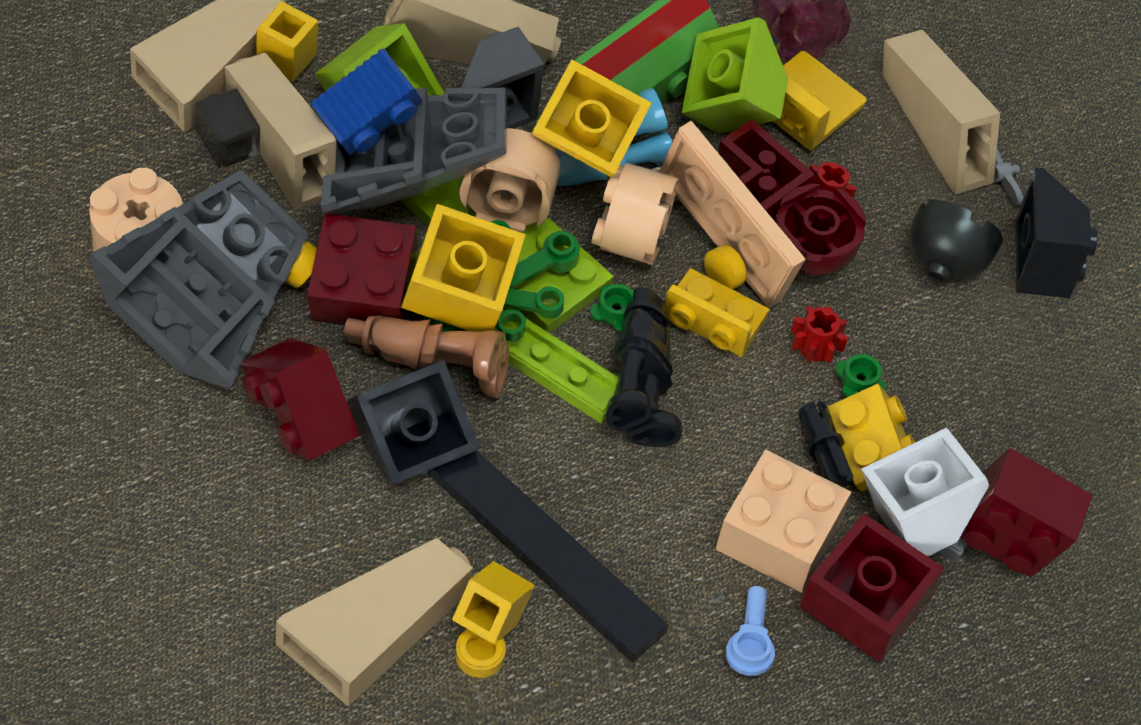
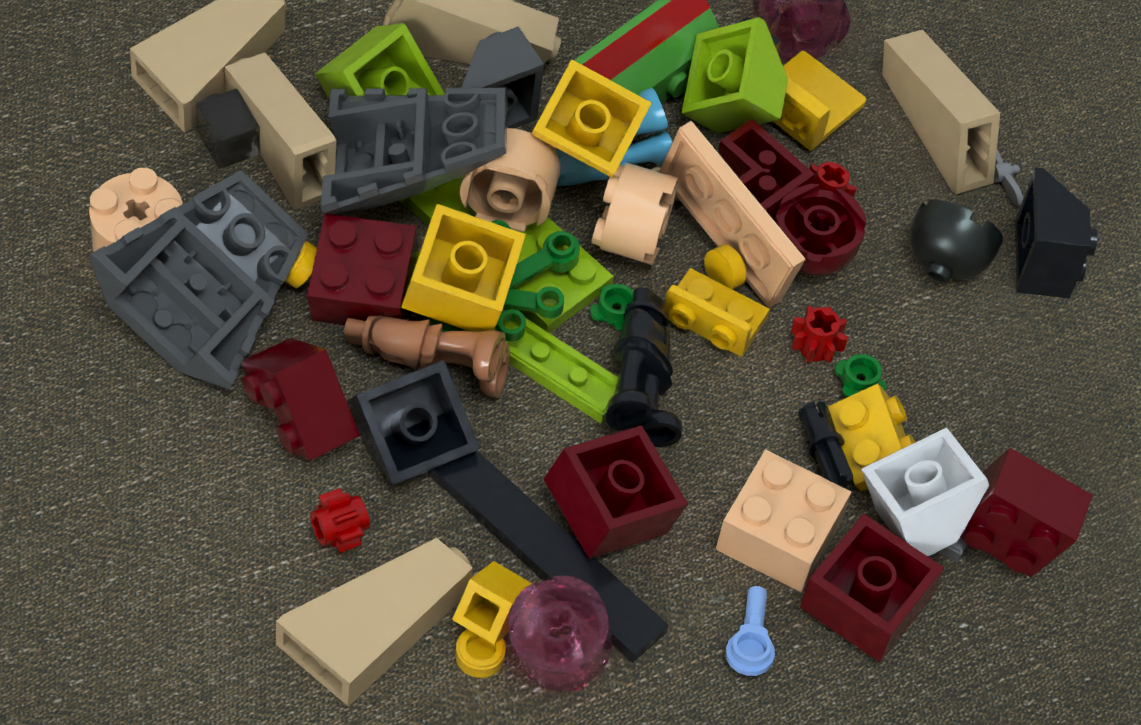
yellow brick [256,1,318,82] -> none
blue brick [311,49,423,156] -> none
none -> red gear [310,488,370,553]
none -> clear pink brick [508,575,612,691]
none -> dark red brick [544,425,688,559]

